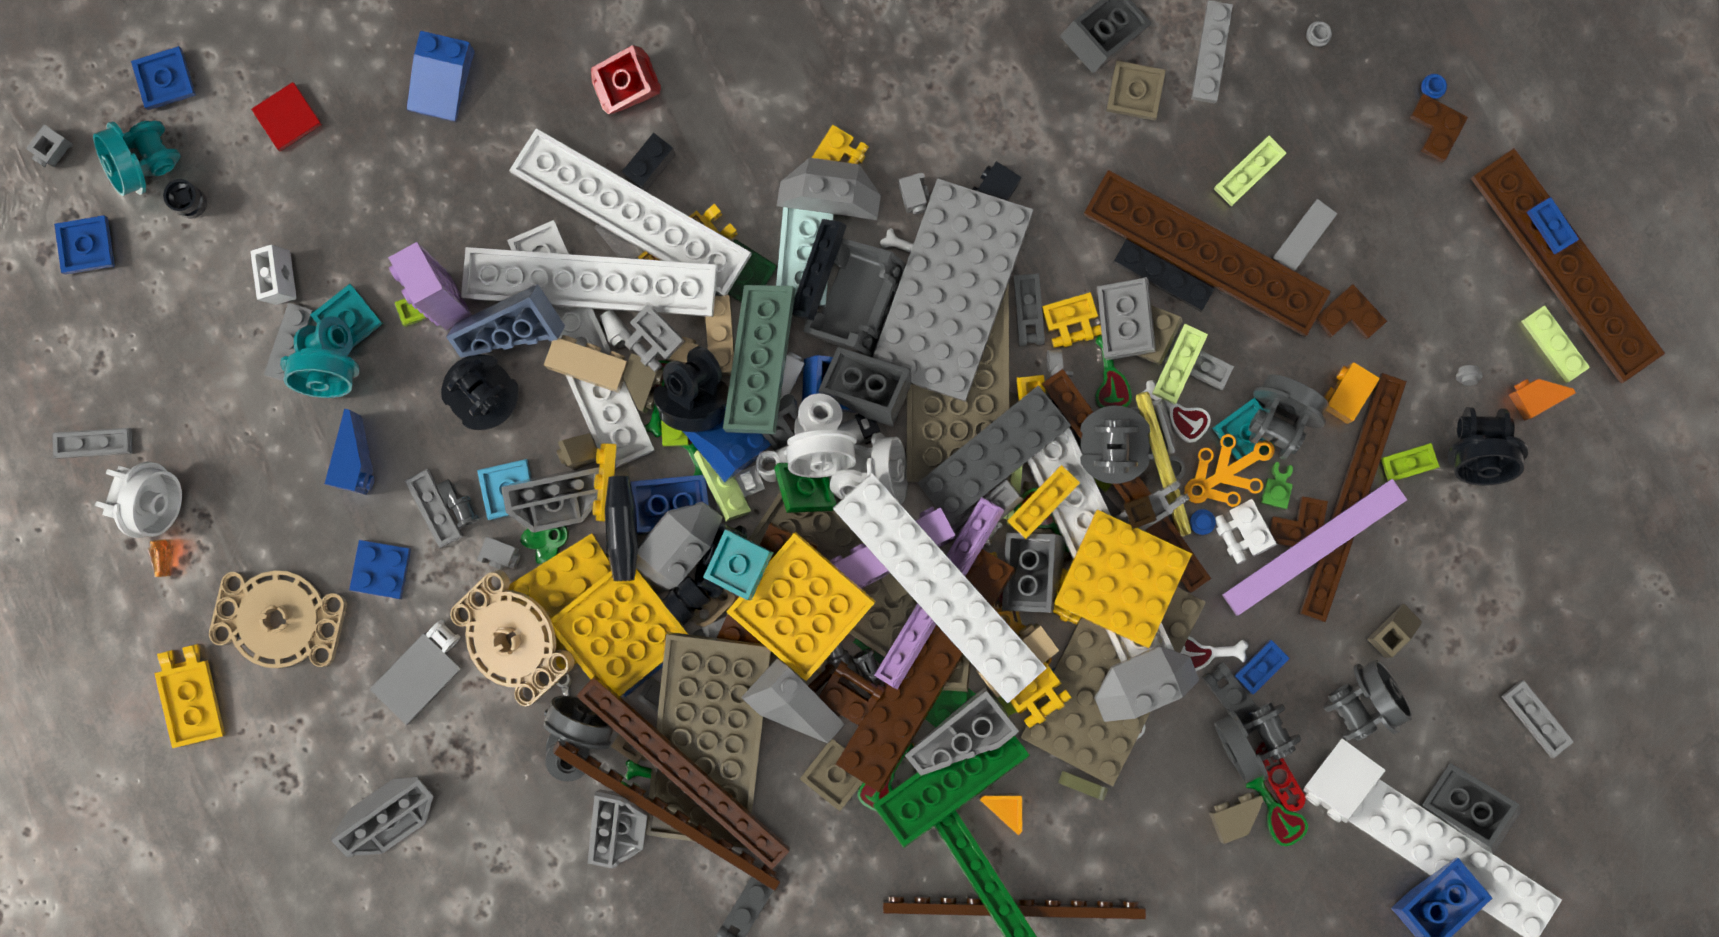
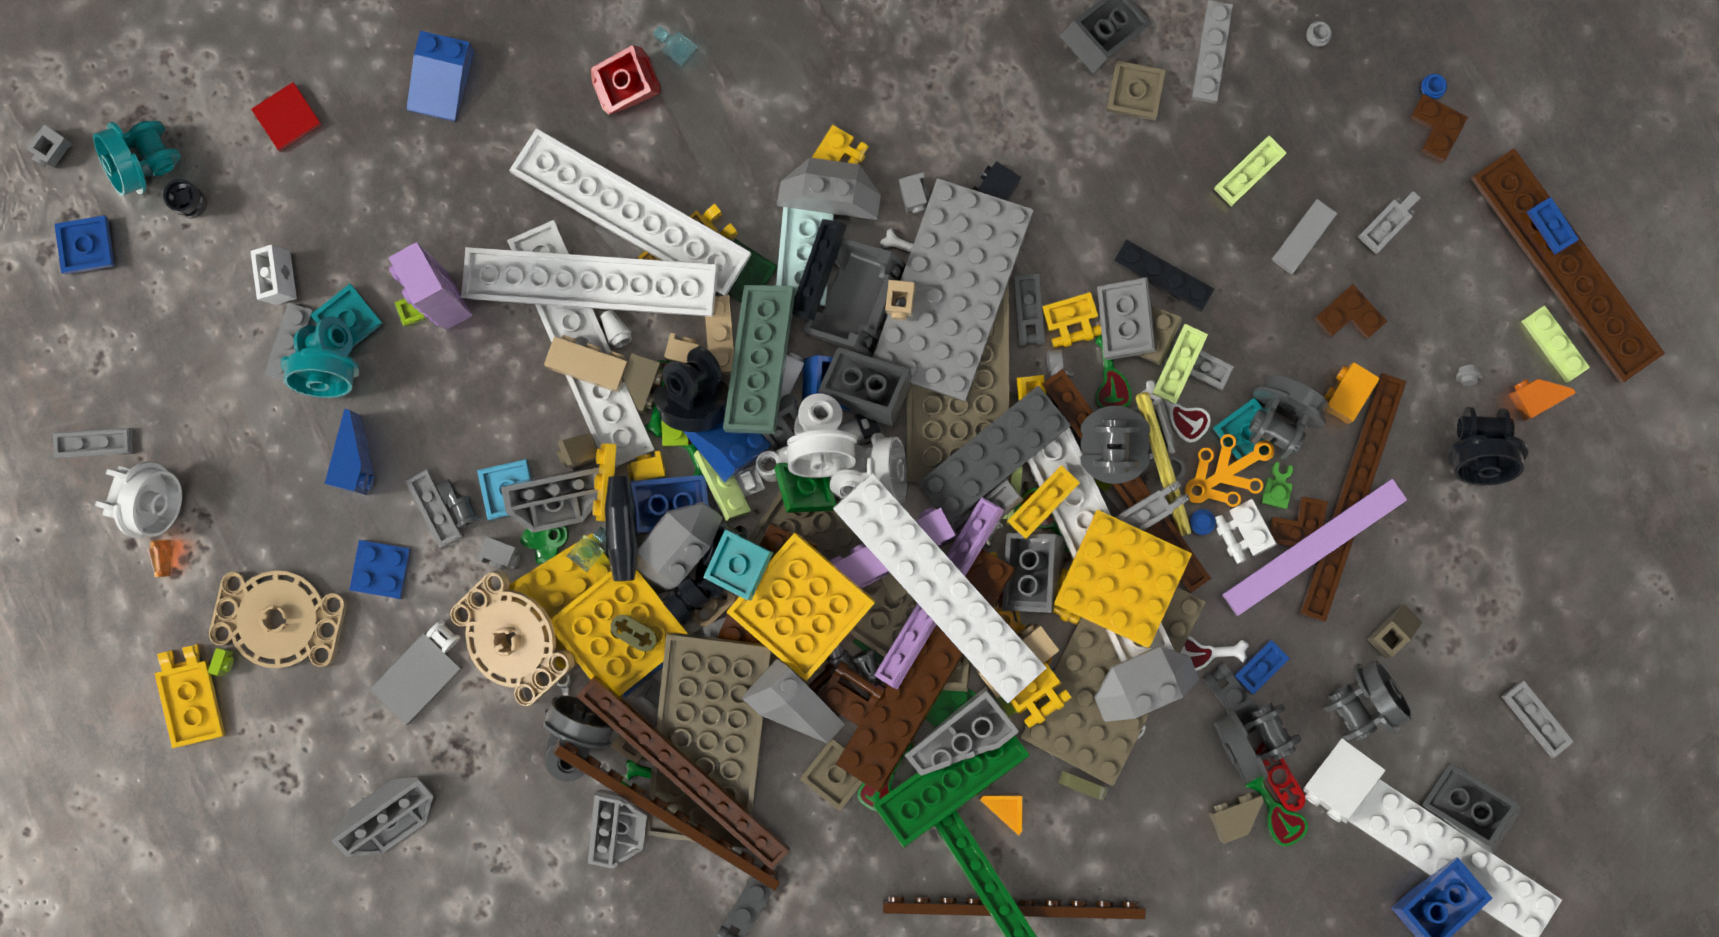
blue plate [131,46,196,110] -> none
black piece [441,354,519,430] -> none
sand blue wedge [446,284,565,358] -> none
light grey plate [619,304,685,372] -> none
black brick [622,132,676,192] -> none
reddish brown plate [1083,170,1331,337] -> none
dark brown plate [1123,495,1157,529] -> none
lime plate [1381,443,1439,481] -> none
none -> lime plate [207,648,234,676]
none -> clear light blue plate [567,526,606,572]
none -> olive beam [611,615,657,652]
none -> yellow brick [627,451,667,481]
none -> clear light blue plate [653,25,698,68]
none -> tan brick [885,280,917,321]
none -> light grey hinge [1358,191,1420,254]

